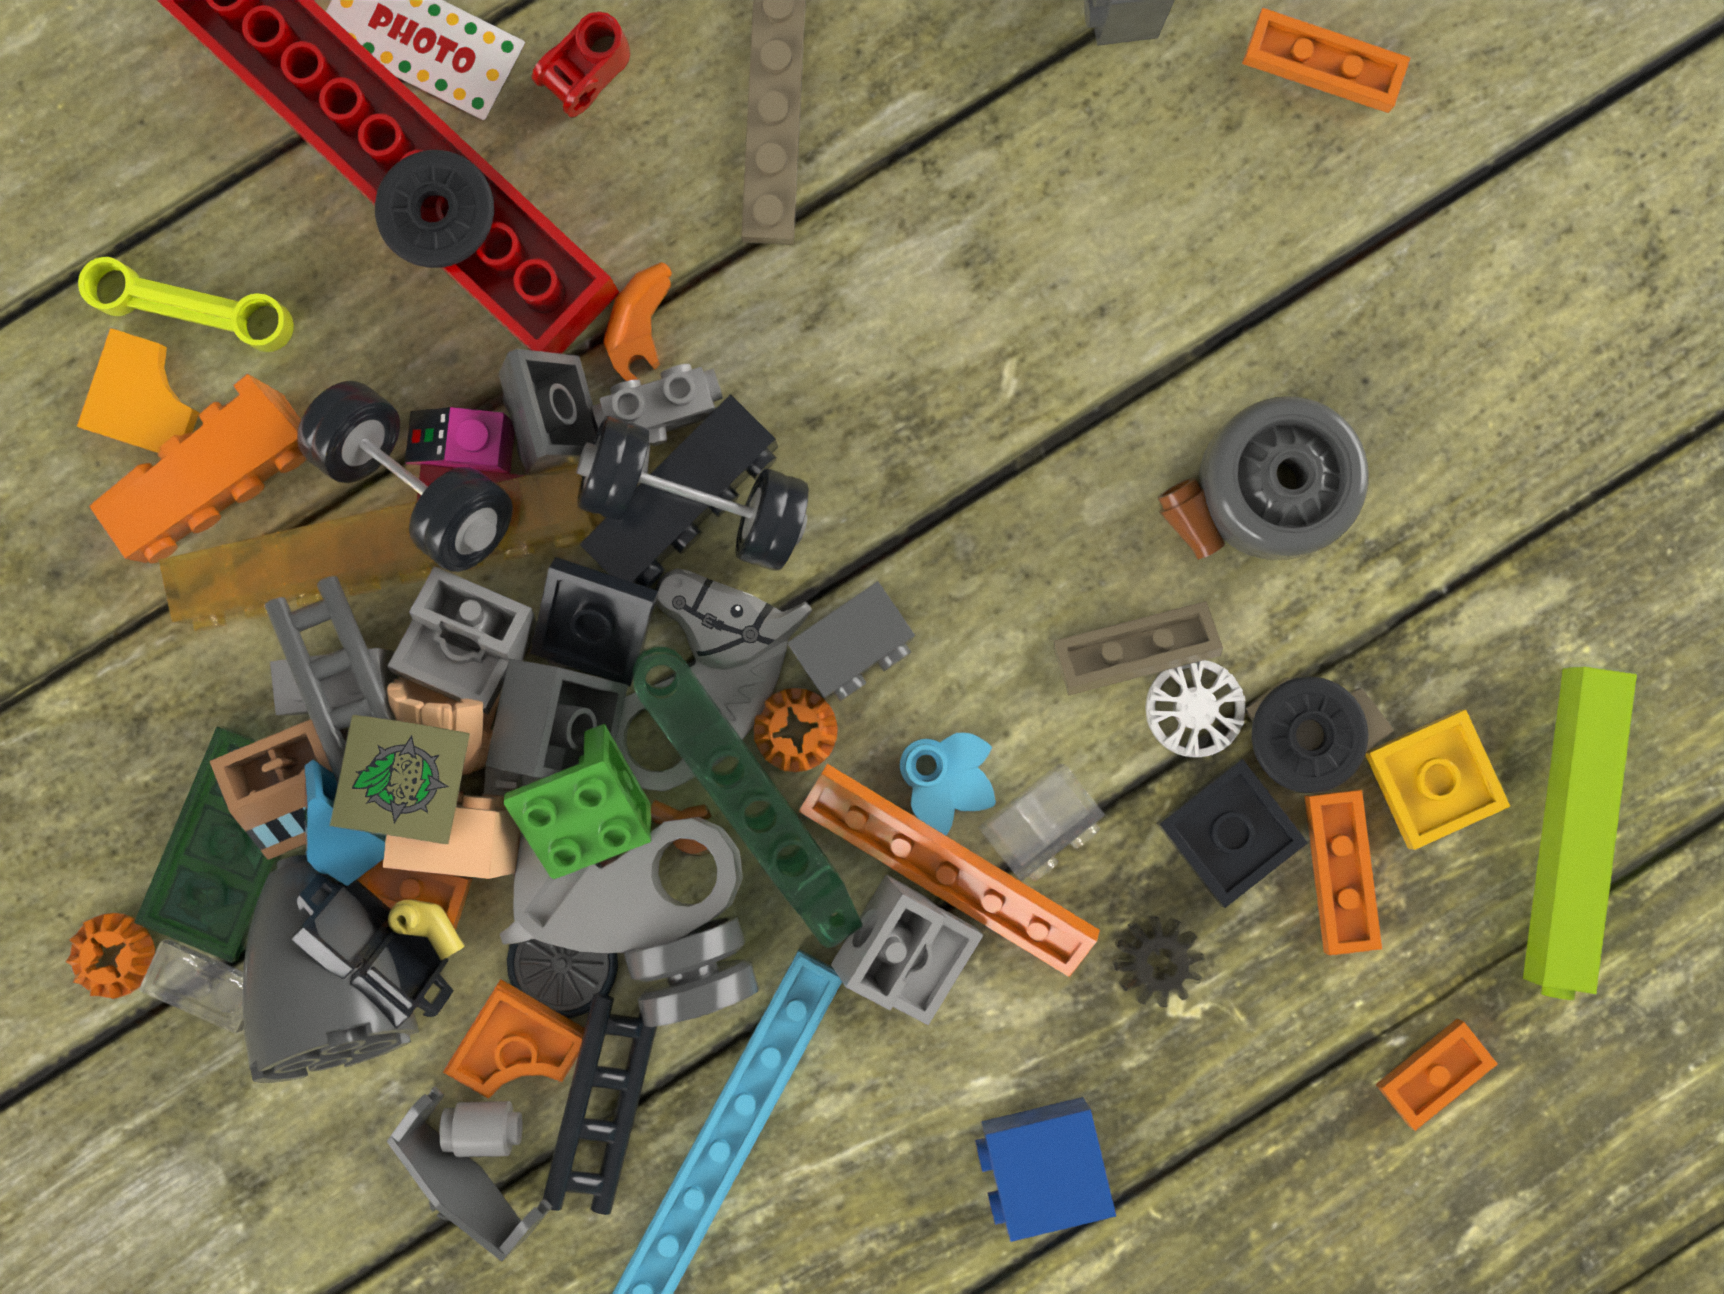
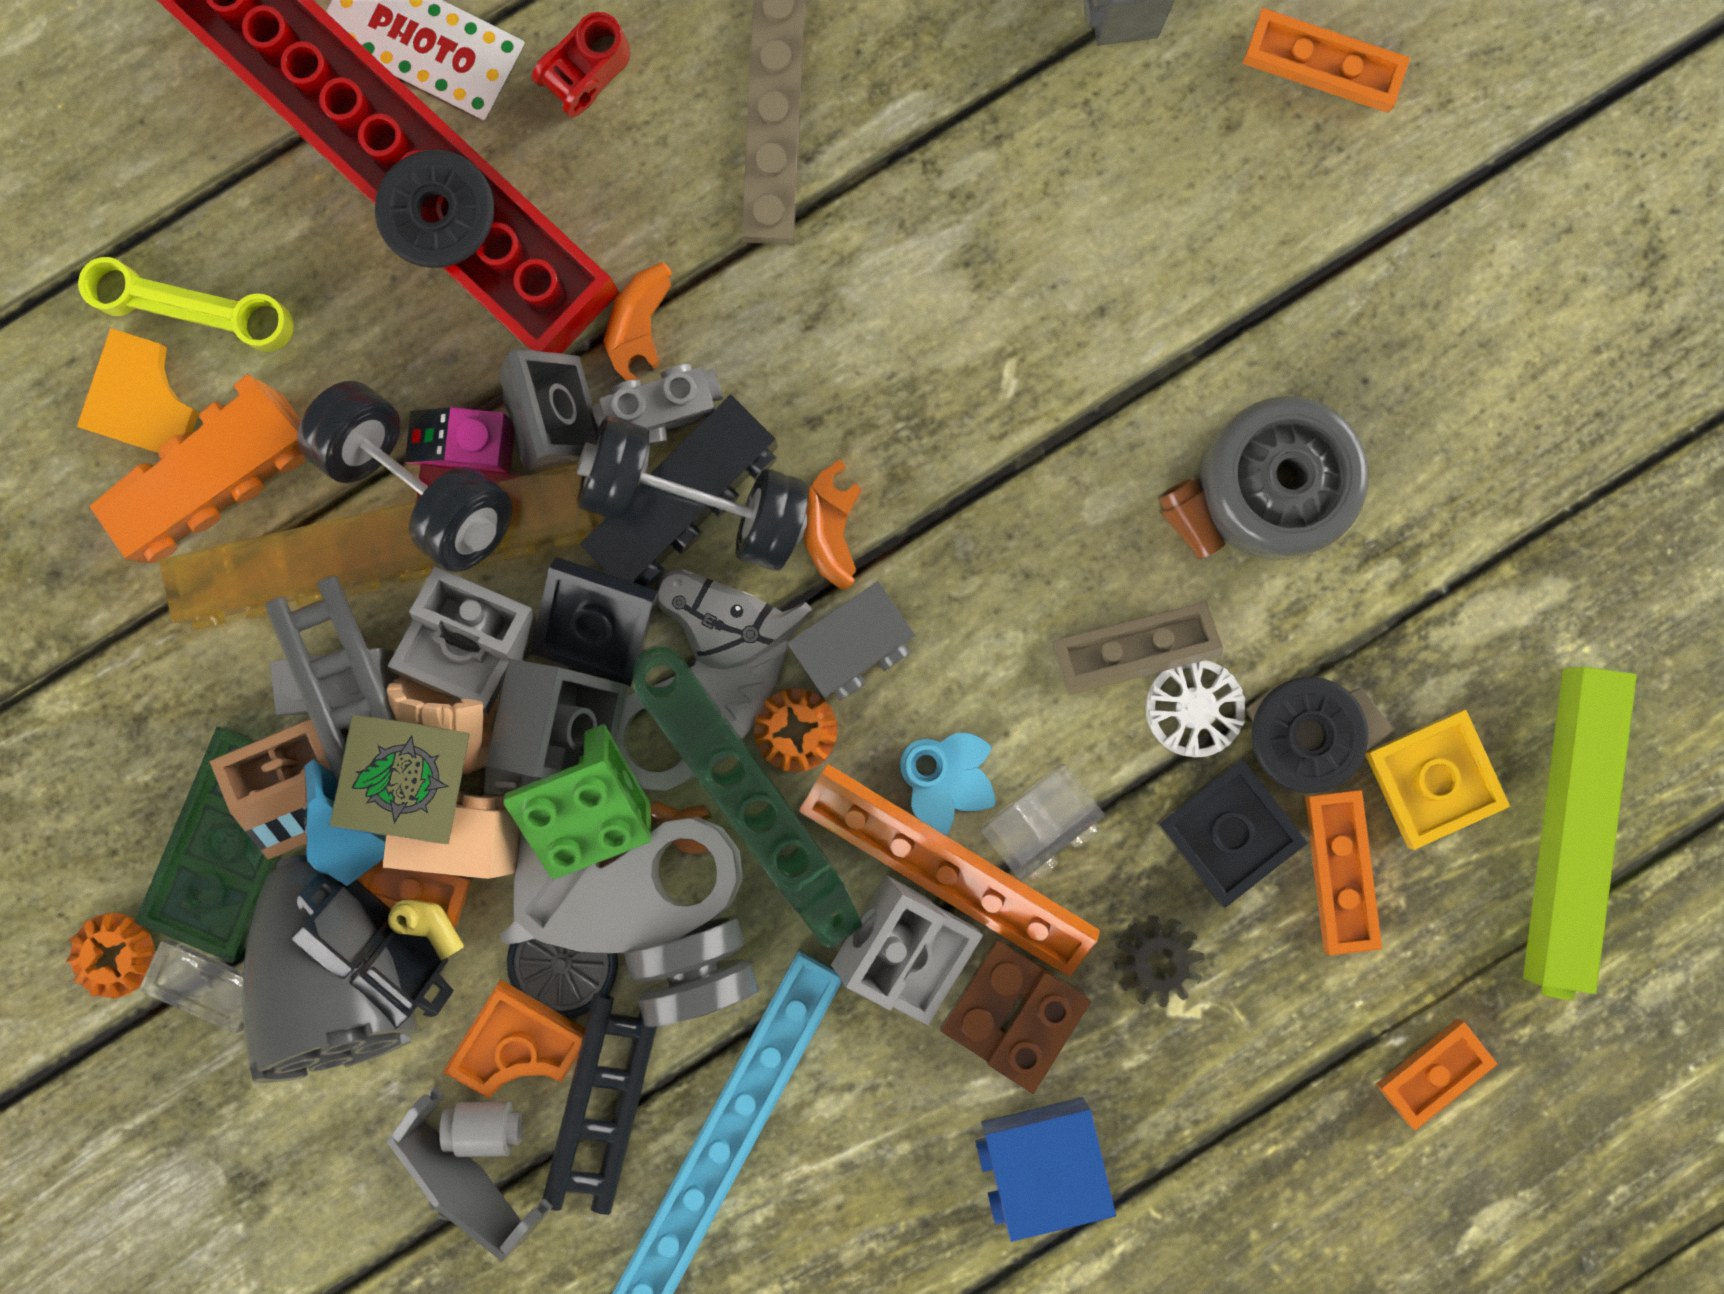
none -> orange piece [804,459,861,590]
none -> reddish brown brick [940,938,1091,1094]

